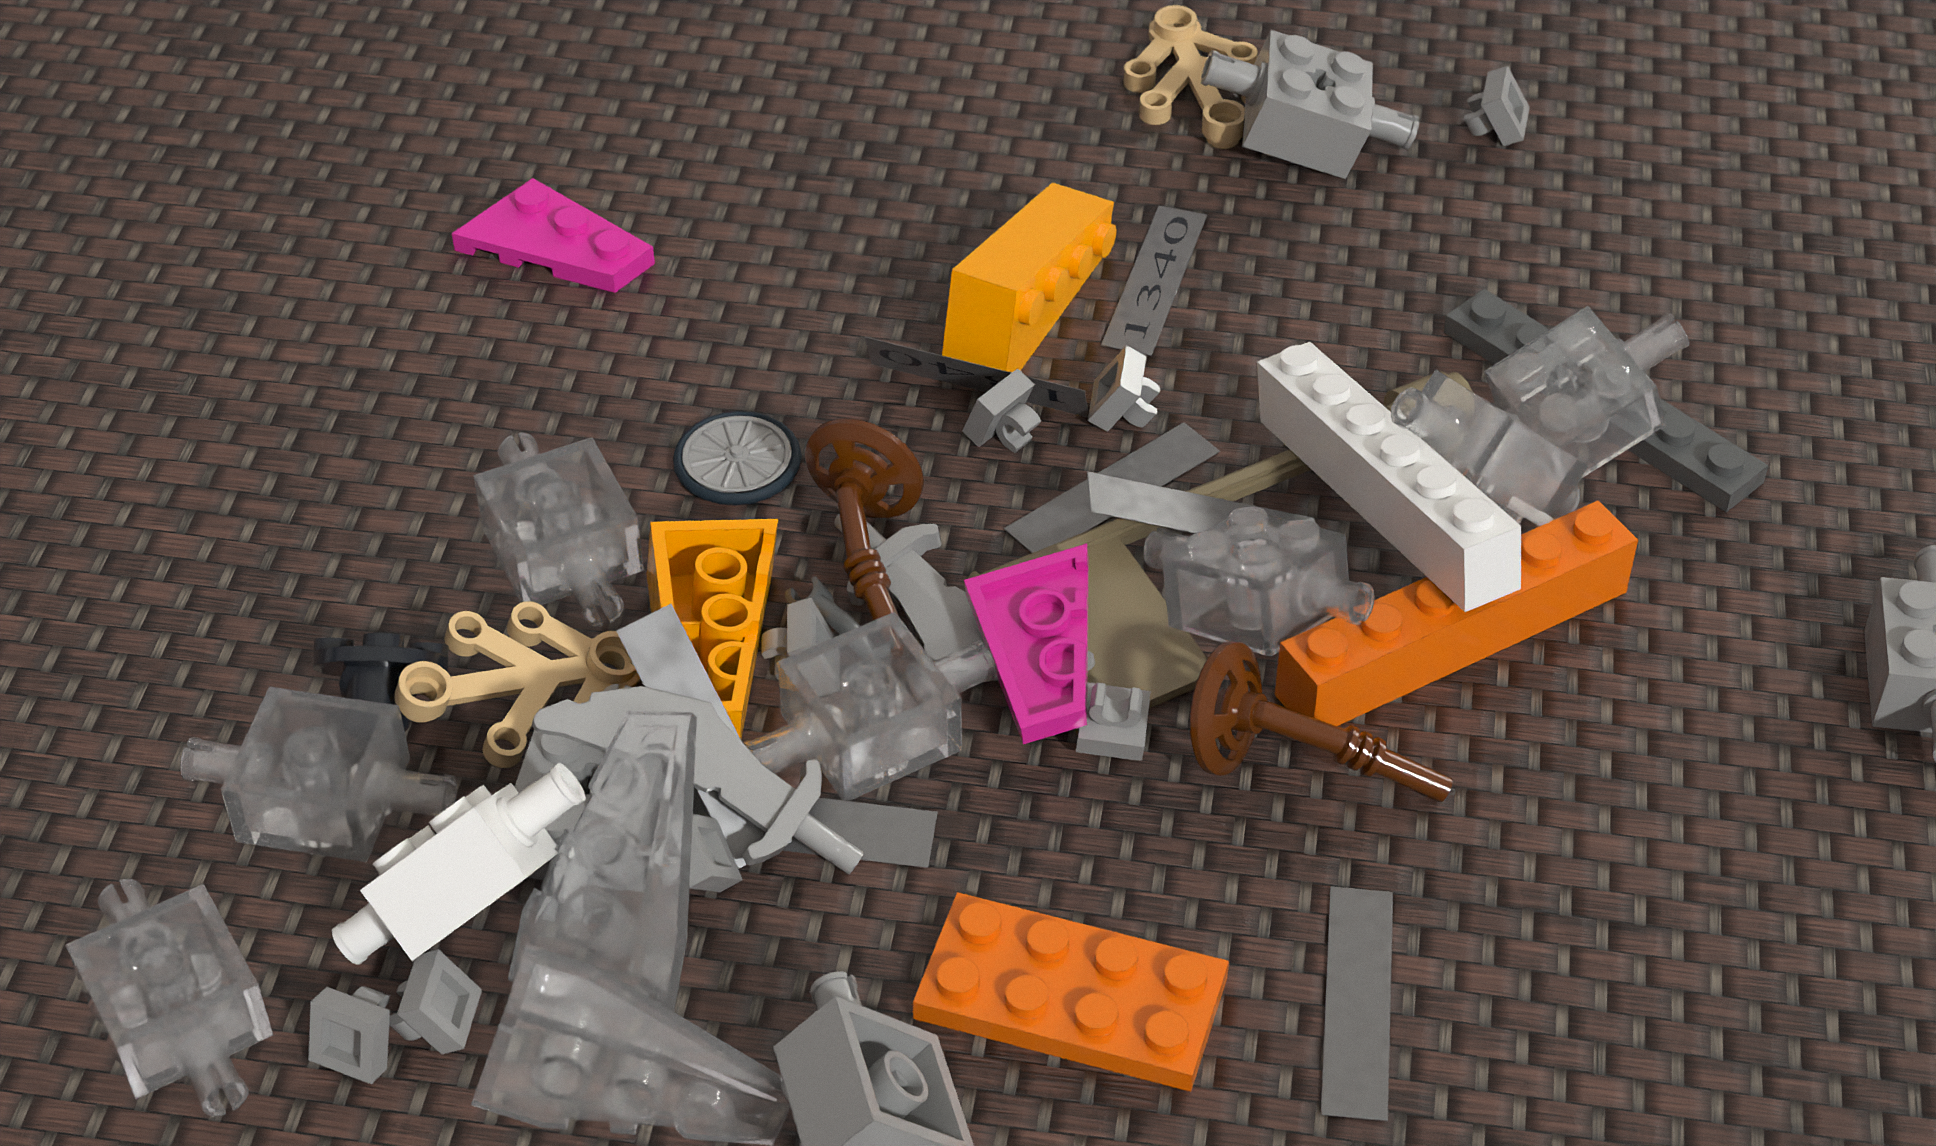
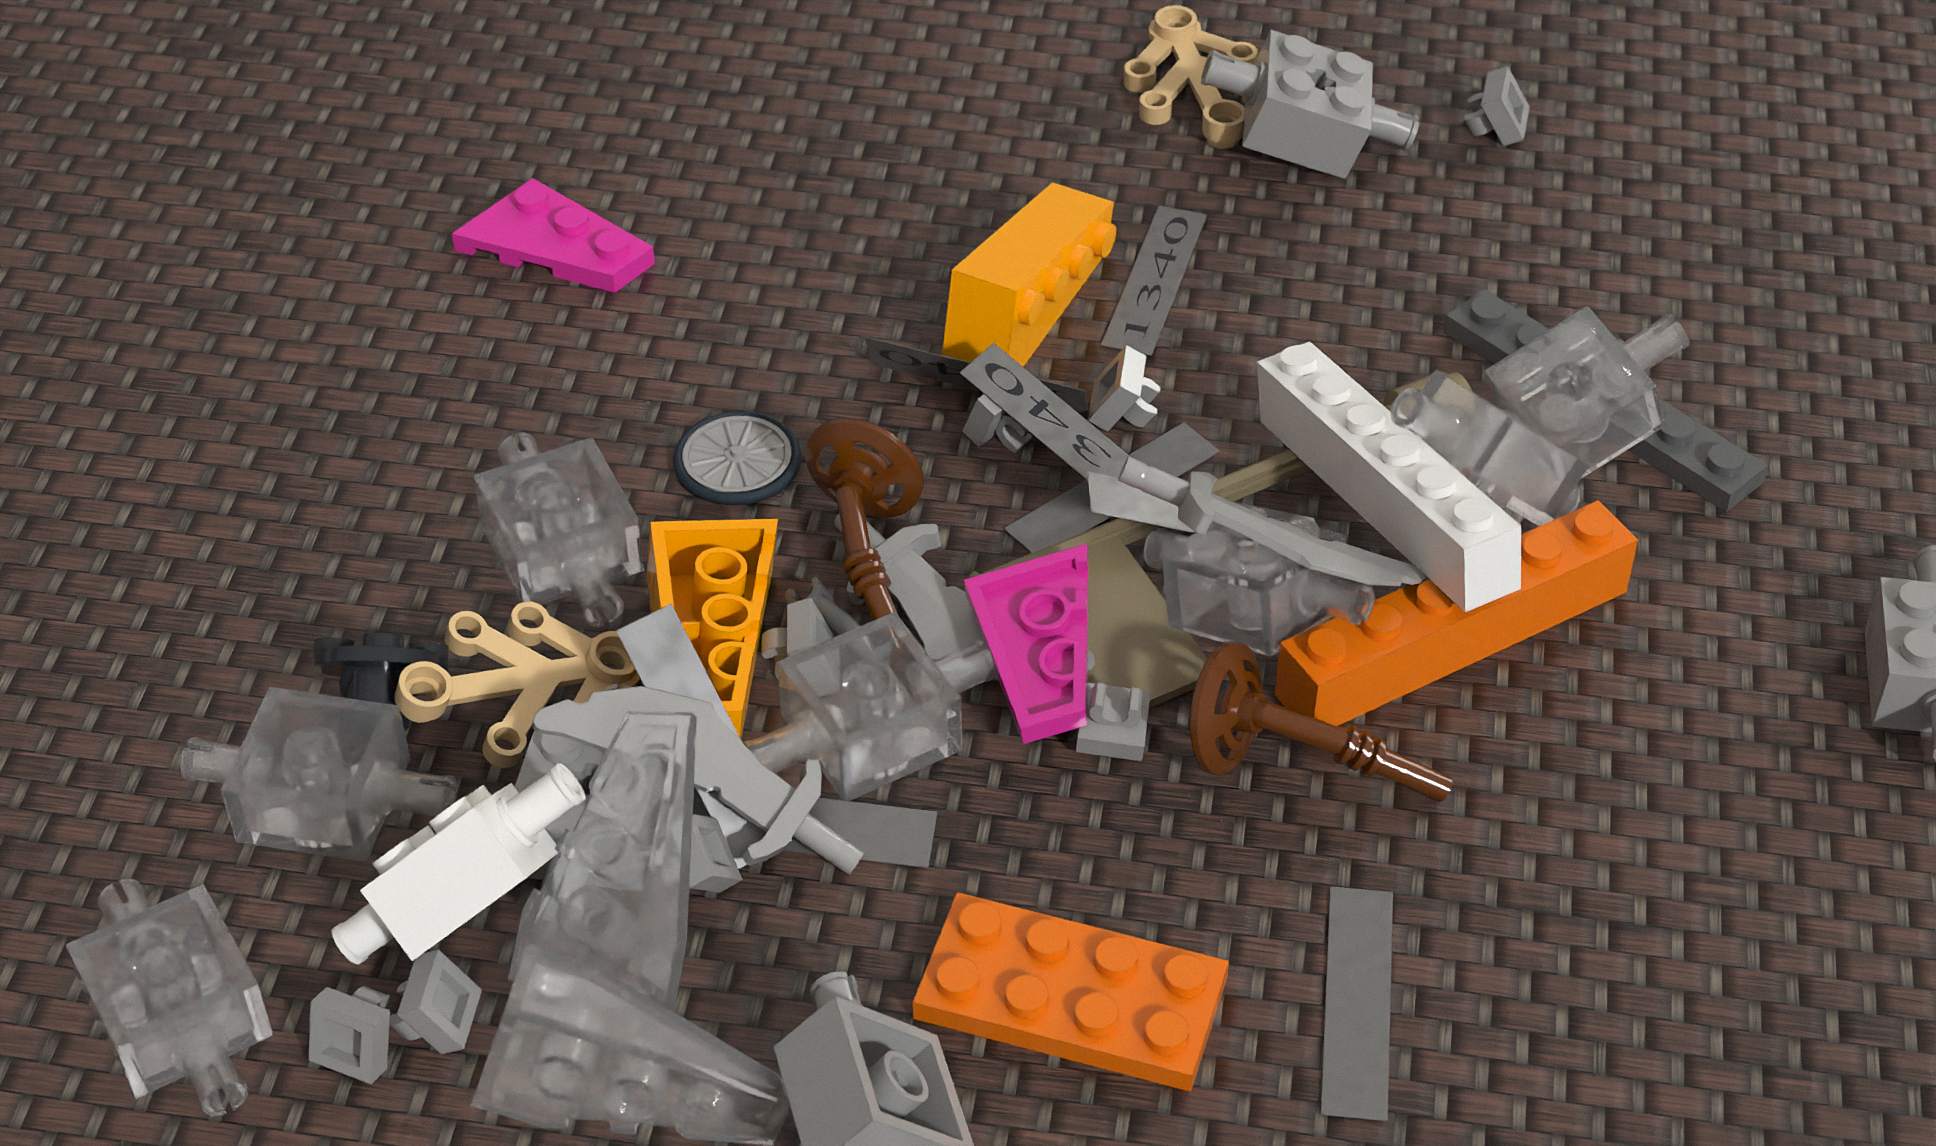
none -> flat silver sticker [960,343,1129,480]
none -> light grey sword [1118,456,1428,586]

